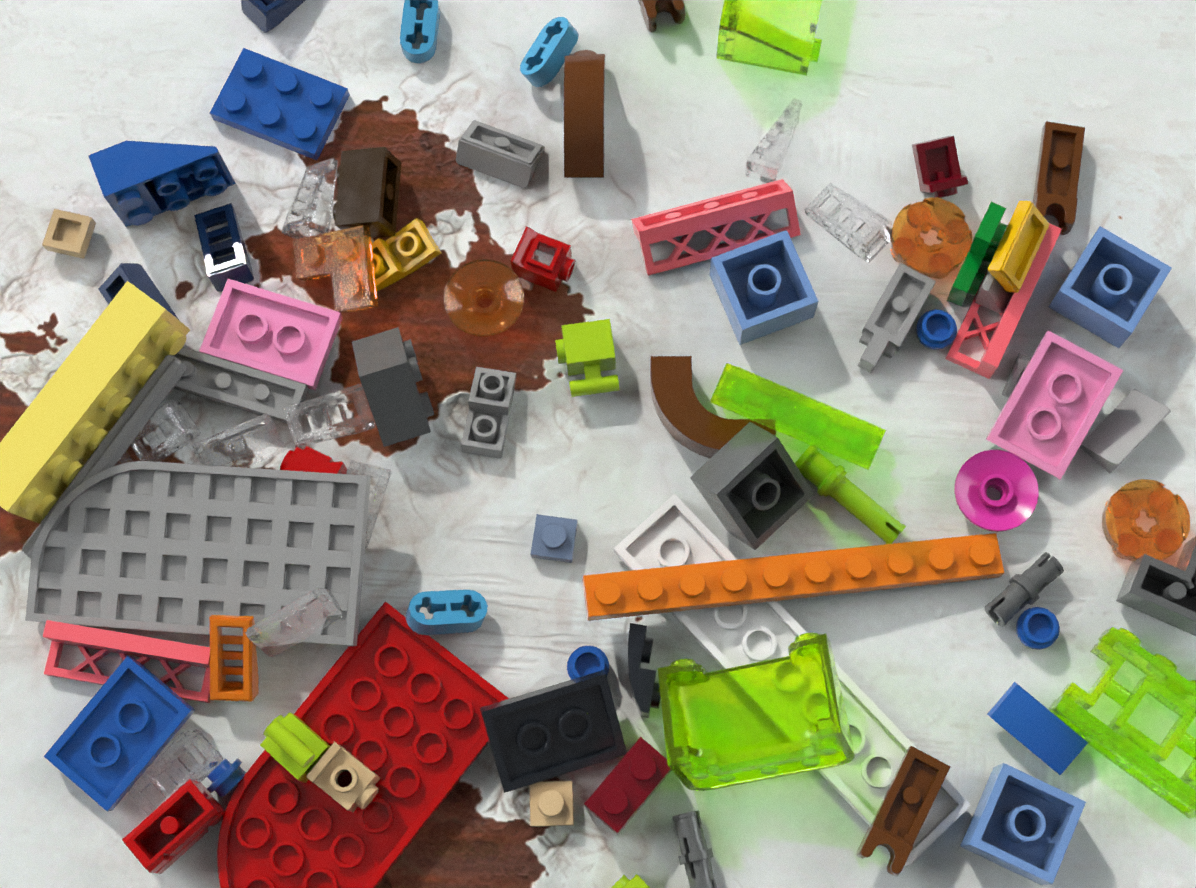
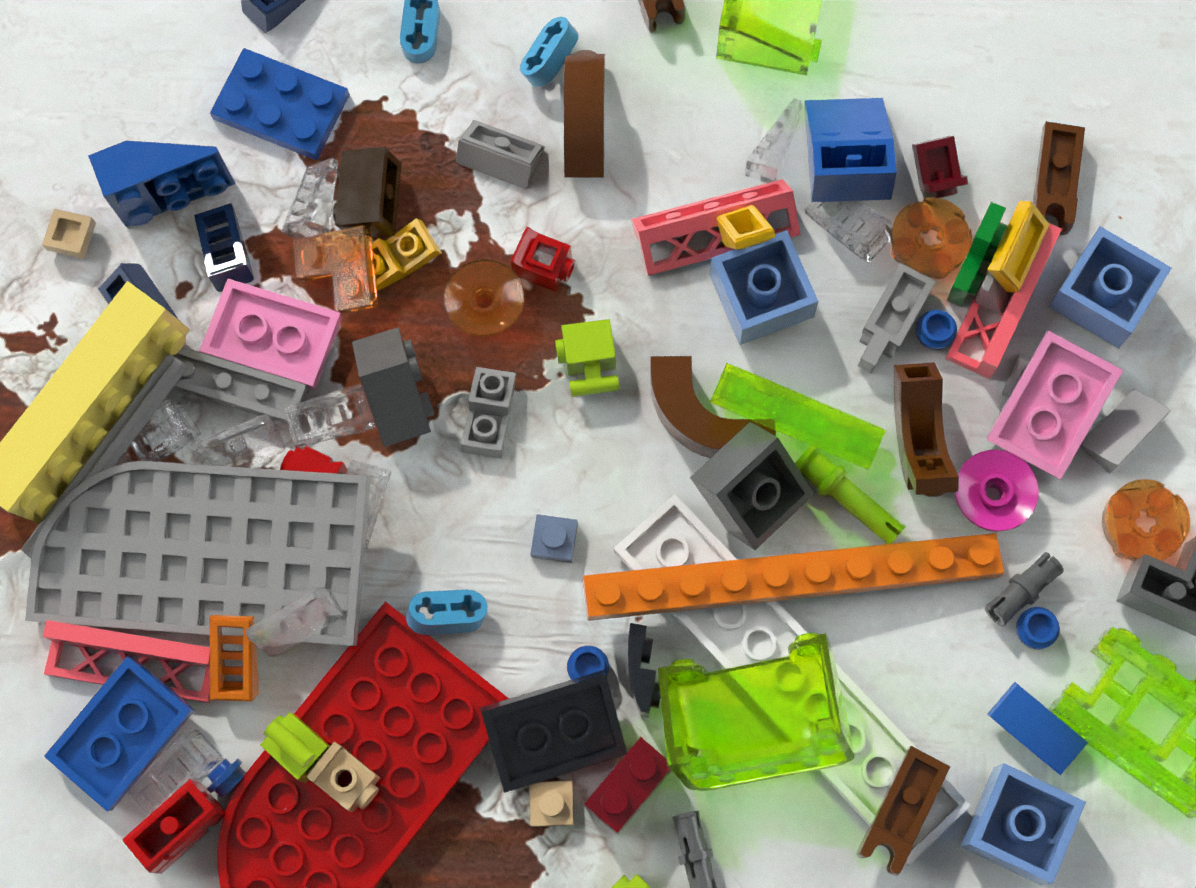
none -> yellow slope [716,205,776,250]
none -> blue slope [804,98,897,202]
none -> reddish brown arch [894,362,959,497]

